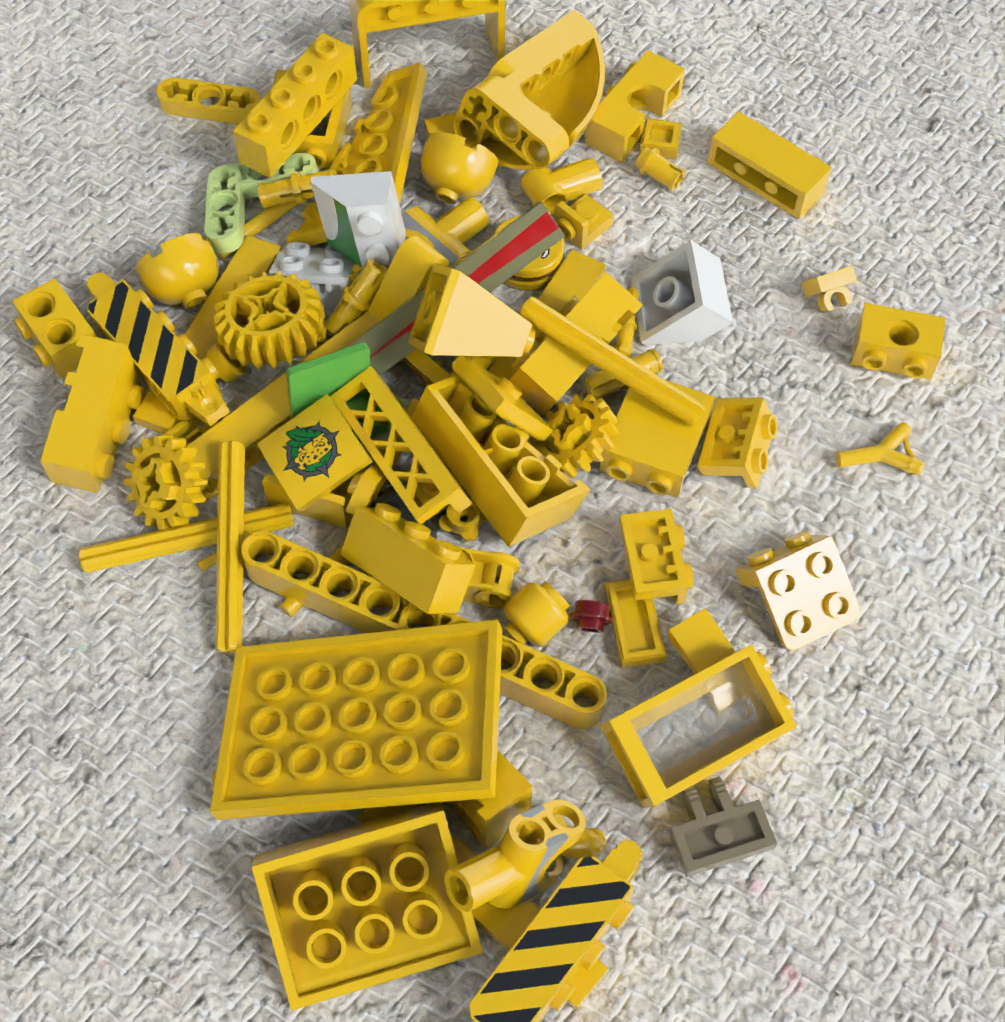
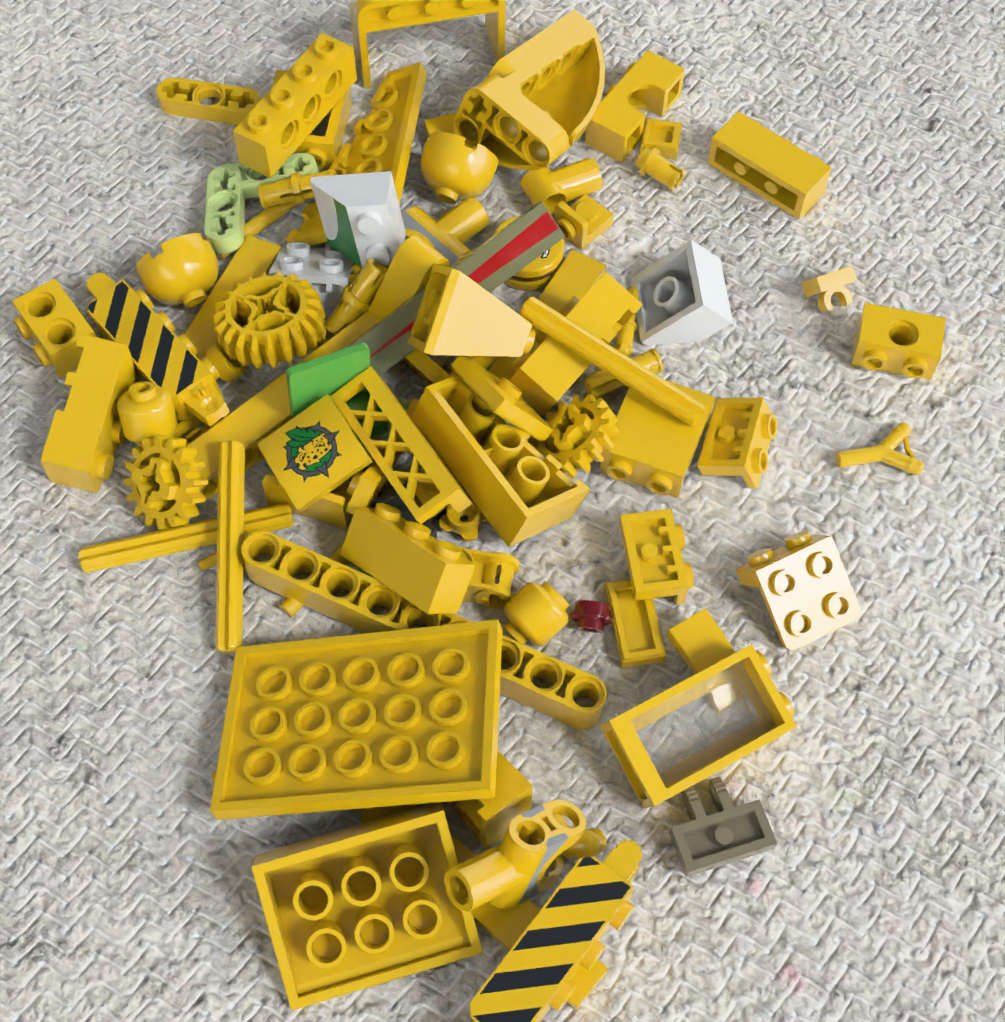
none -> yellow head [117,381,177,447]

